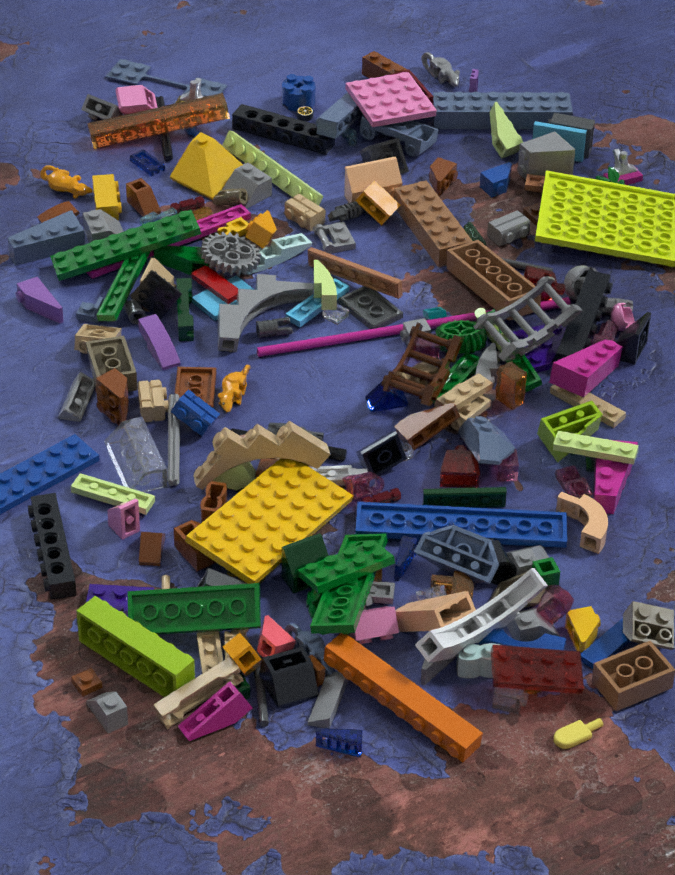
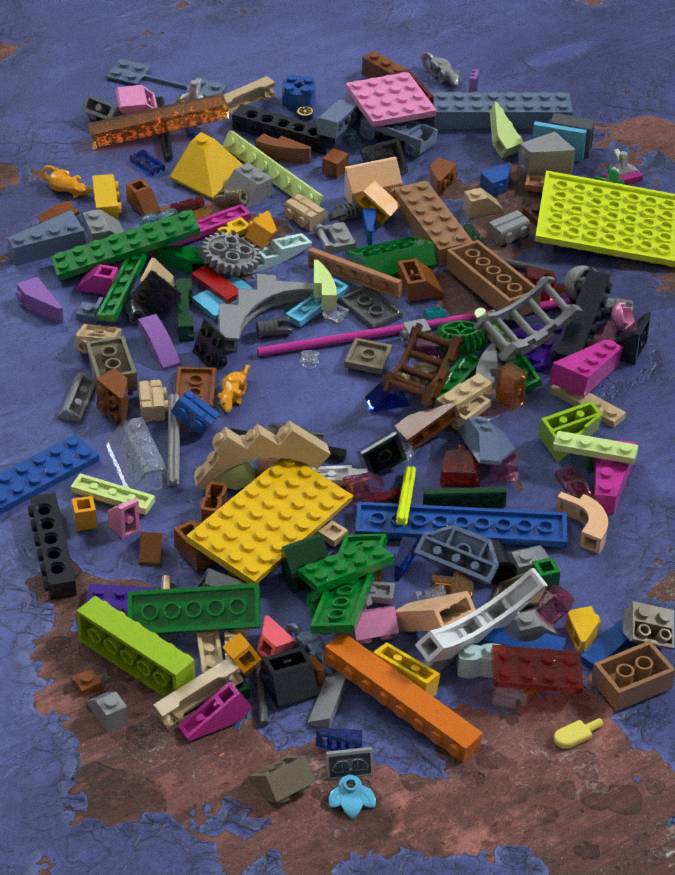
none -> light orange slope [69,496,97,531]
none -> dark pink slope [77,264,118,296]
none -> black hinge [192,318,228,369]
none -> tan piece [213,76,275,120]
none -> dark tan slope [248,756,316,804]
none -> dark orange slope [255,134,311,163]
none -> clear plate [300,350,320,368]
none -> tan plate [318,520,348,547]
none -> dark orange brick [322,148,349,178]
none -> slope [325,747,374,780]
none -> medium azure plate [329,775,376,819]
none -> dark tan plate [344,338,392,375]
none -> green slope [345,236,436,277]
none -> blue slope [362,208,377,245]
none -> yellow brick [373,643,440,697]
none -> neon yellow axle [396,466,416,526]
none -> dark orange slope [397,259,444,302]
none -> tan slope [463,188,503,219]

